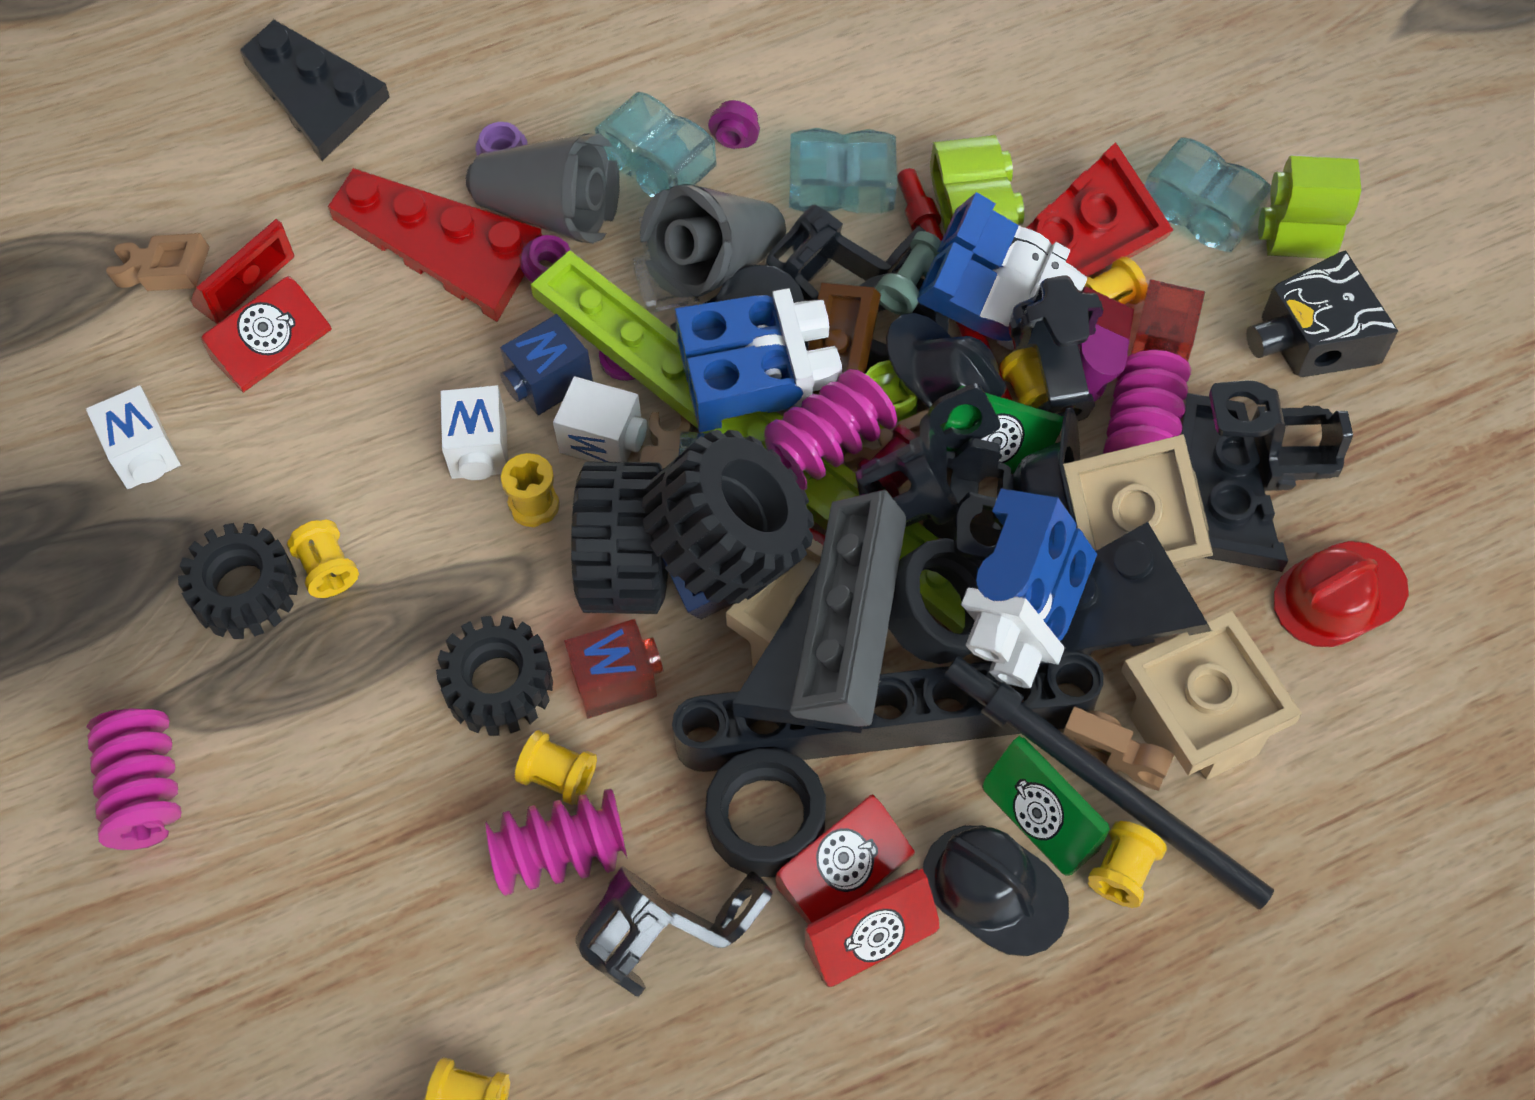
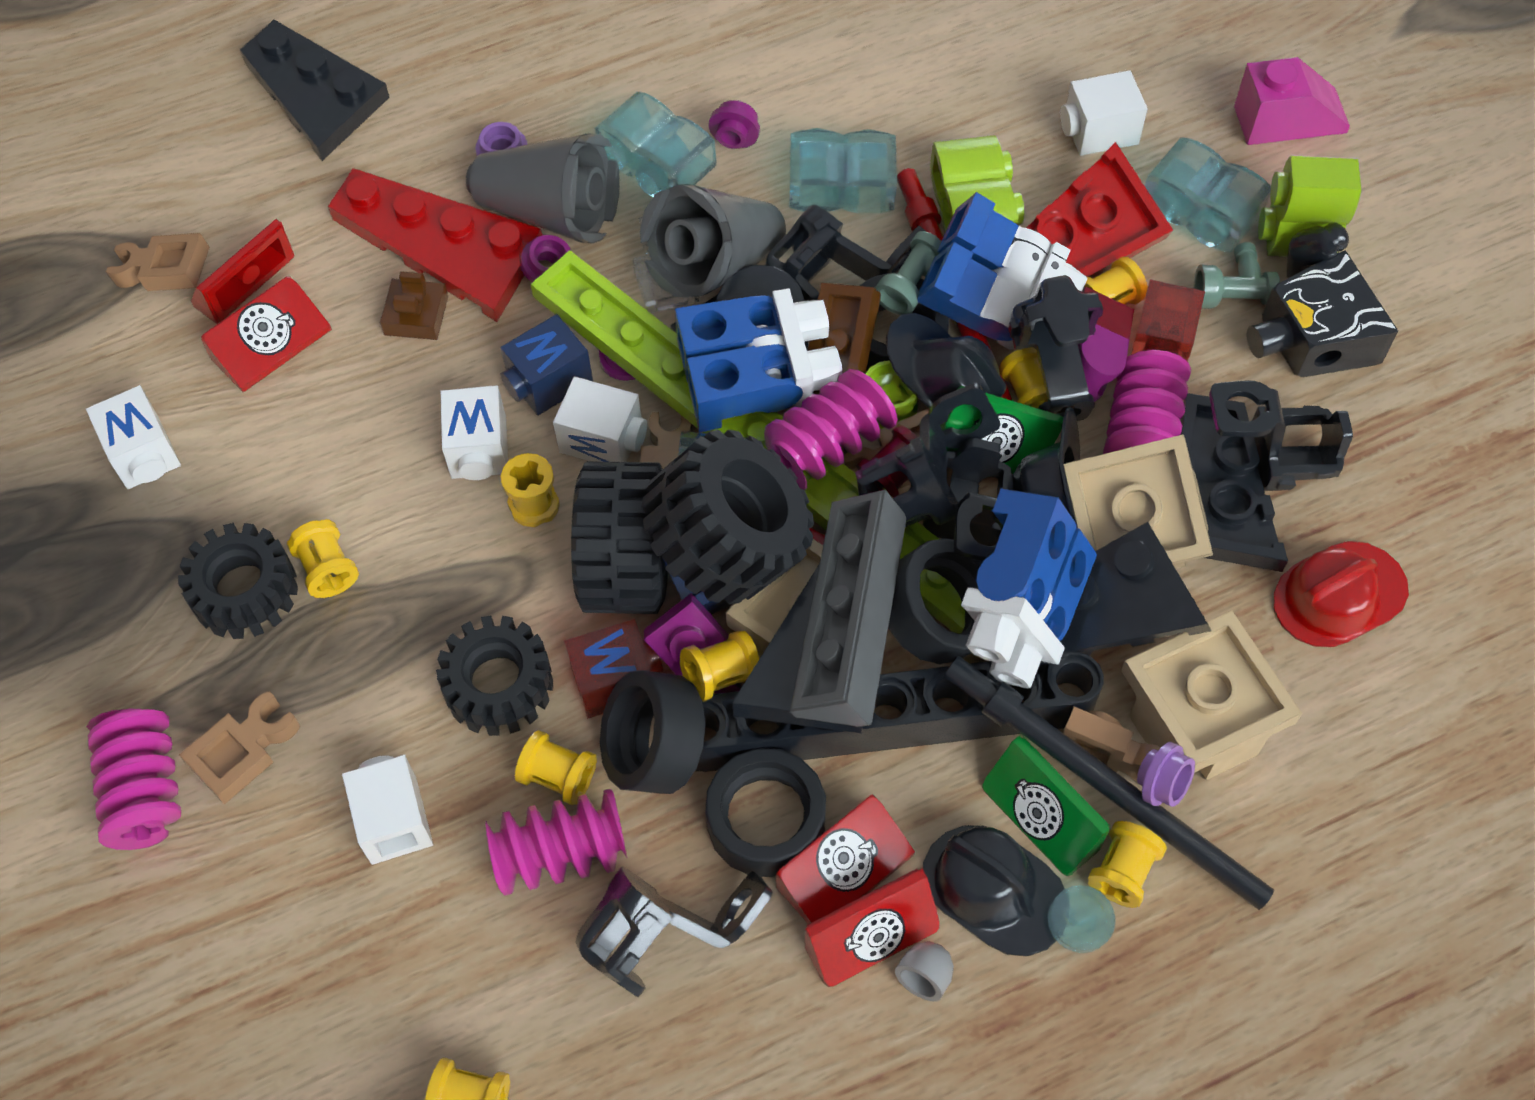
none -> medium nougat plate [179,691,300,805]
none -> white brick [342,755,434,865]
none -> reddish brown tile [380,271,448,340]
none -> black tyre [599,670,705,794]
none -> magenta plate [644,593,742,694]
none -> yellow bush [680,631,759,702]
none -> light grey hinge [895,941,954,1001]
none -> clear light blue piece [1048,885,1115,953]
none -> white brick [1060,70,1147,156]
none -> medium lavender plate [1137,742,1195,807]
none -> sand green piece [1193,242,1280,309]
none -> dark pink slope [1234,57,1350,145]
none -> black arm [1286,222,1349,278]

